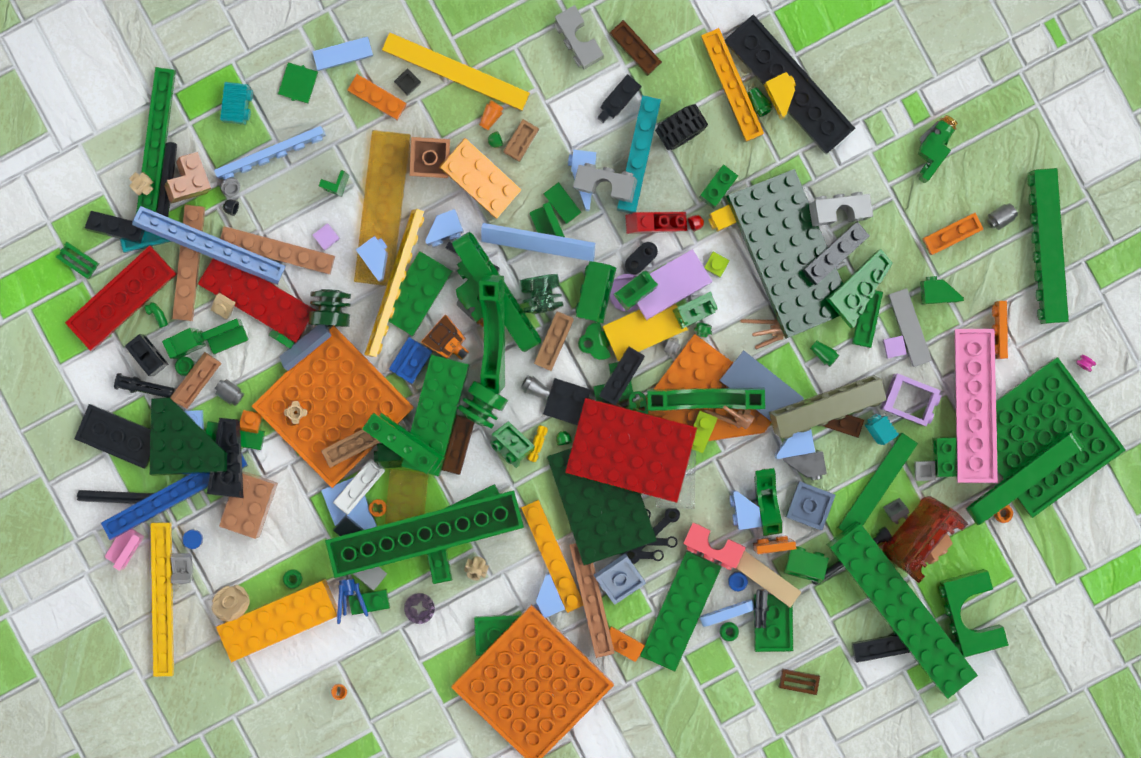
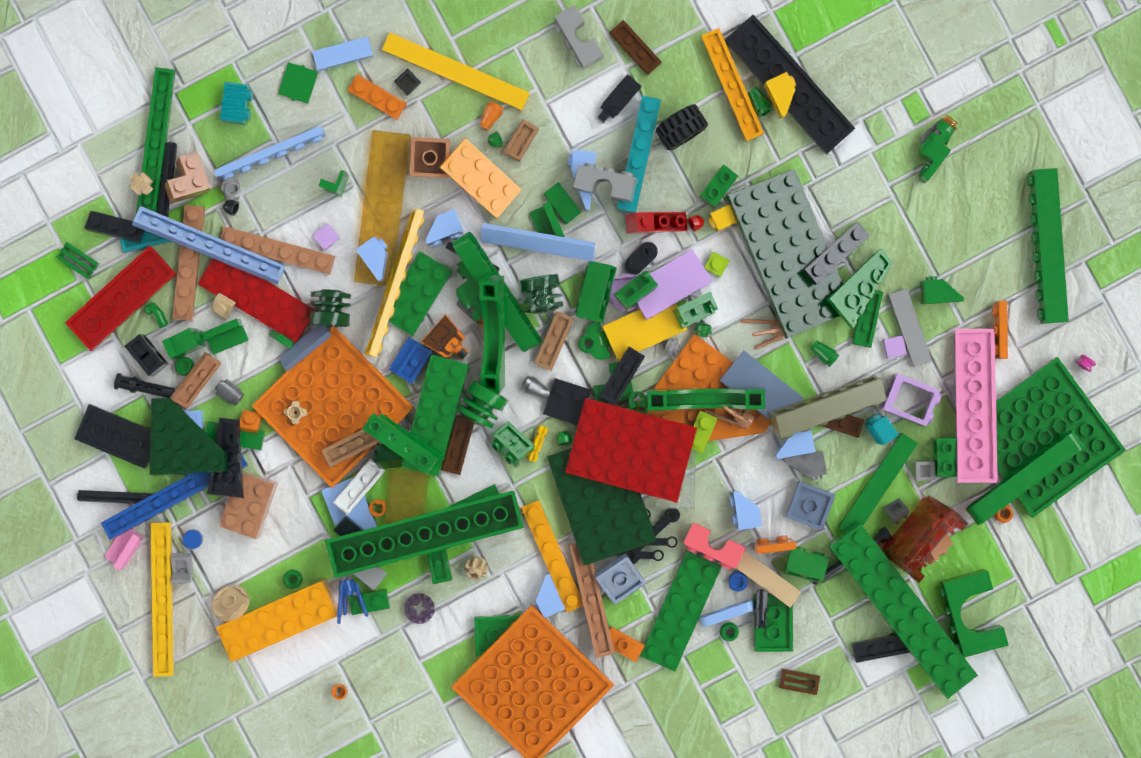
green arch [754,468,783,536] -> none
arch [809,192,873,226] -> none
orange plate [922,213,984,255] -> none
flat silver brick [987,203,1018,230] -> none

